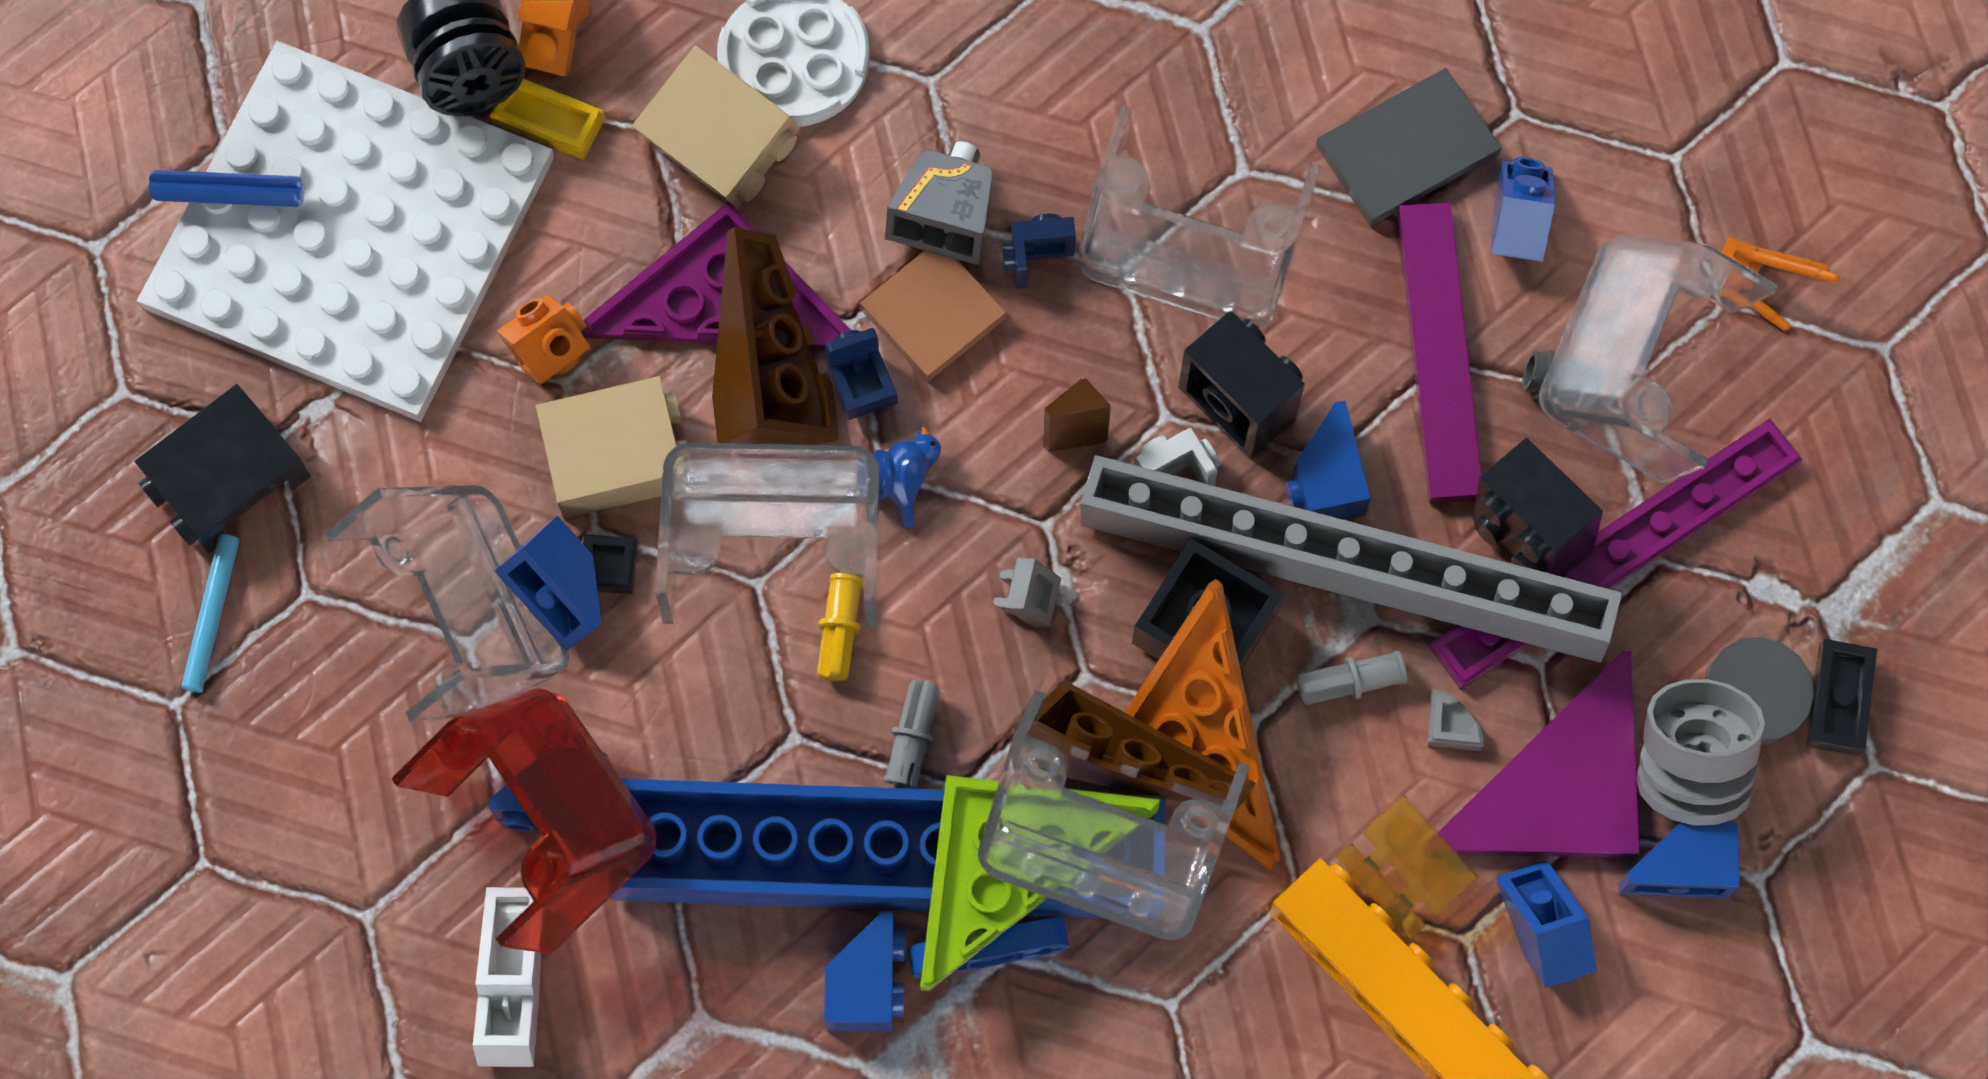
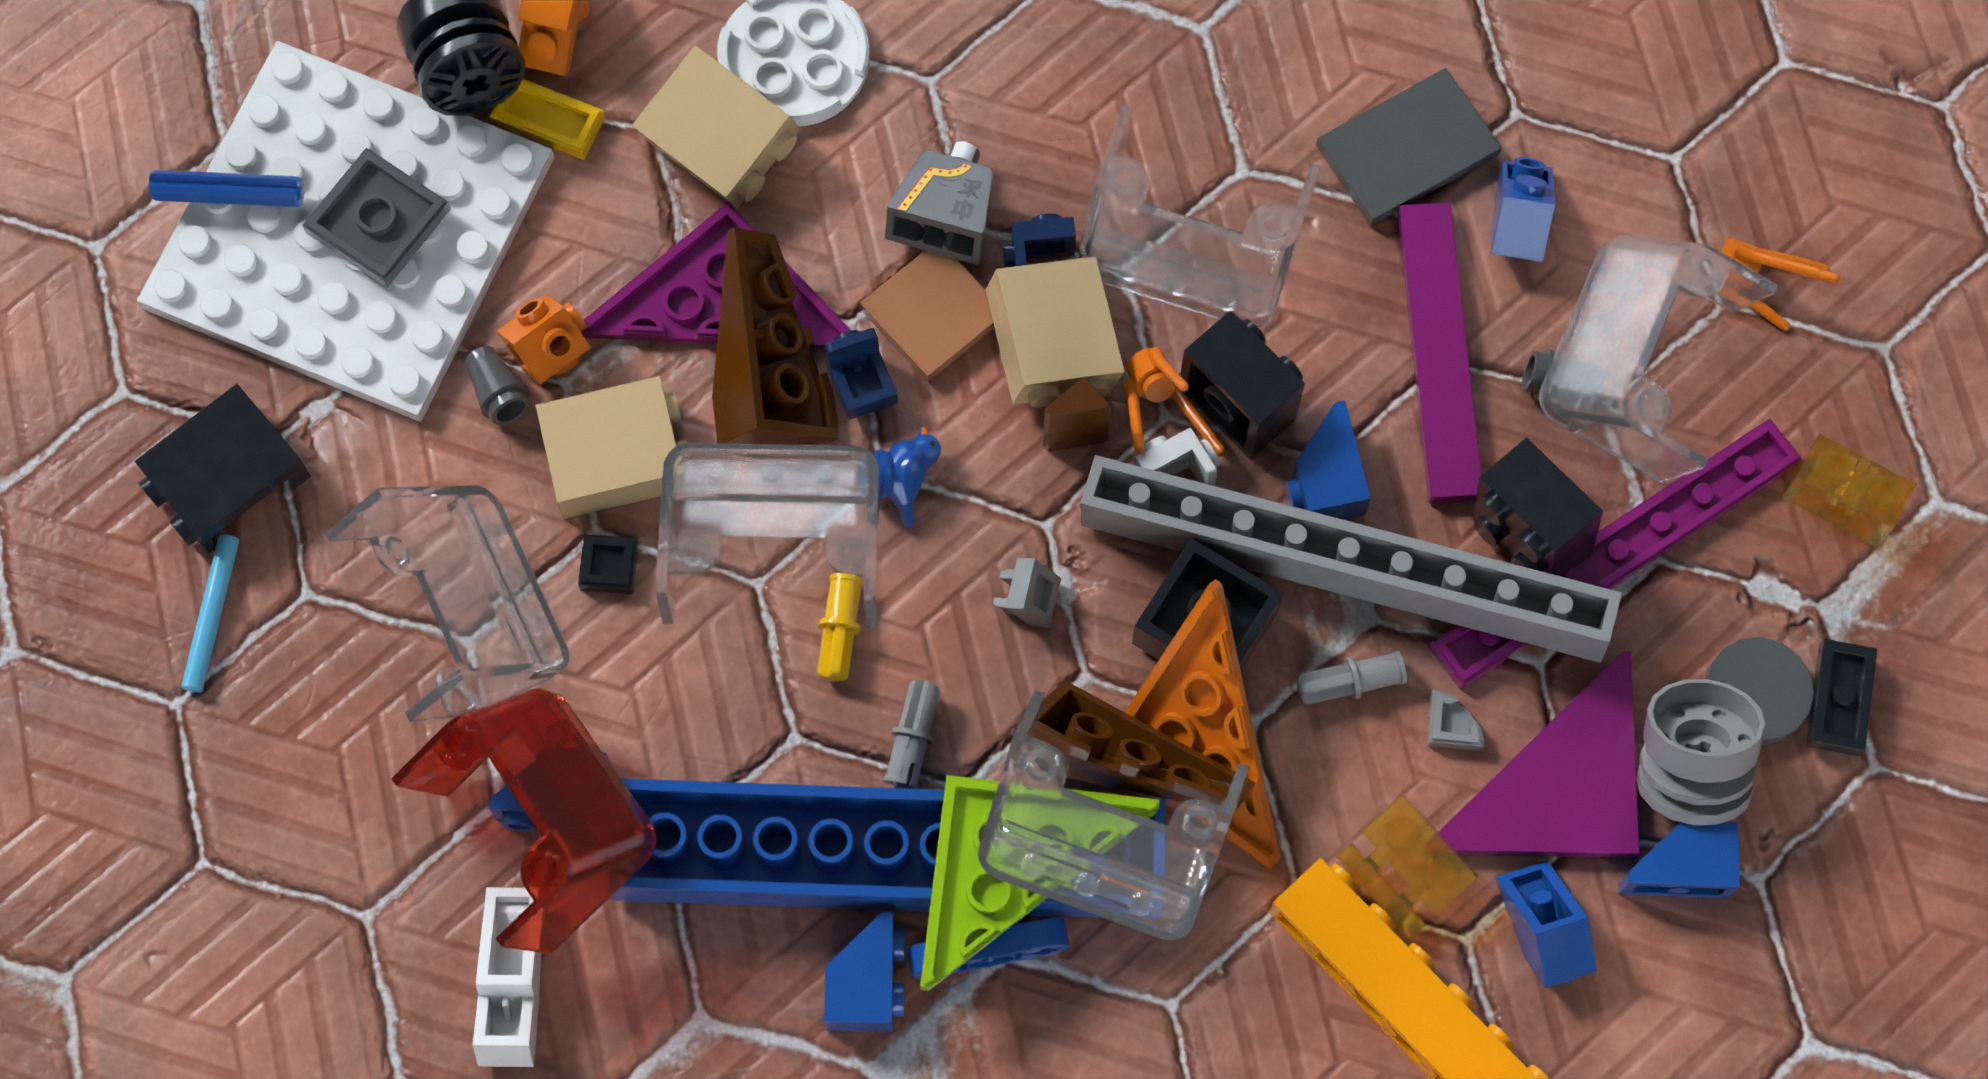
blue slope [495,515,601,651] -> none
none -> dark grey tile [302,147,451,288]
none -> dark grey cone [465,346,530,425]
none -> tan brick [986,256,1125,408]
none -> orange plant [1121,347,1225,456]
none -> clear yellow brick [1782,434,1916,547]

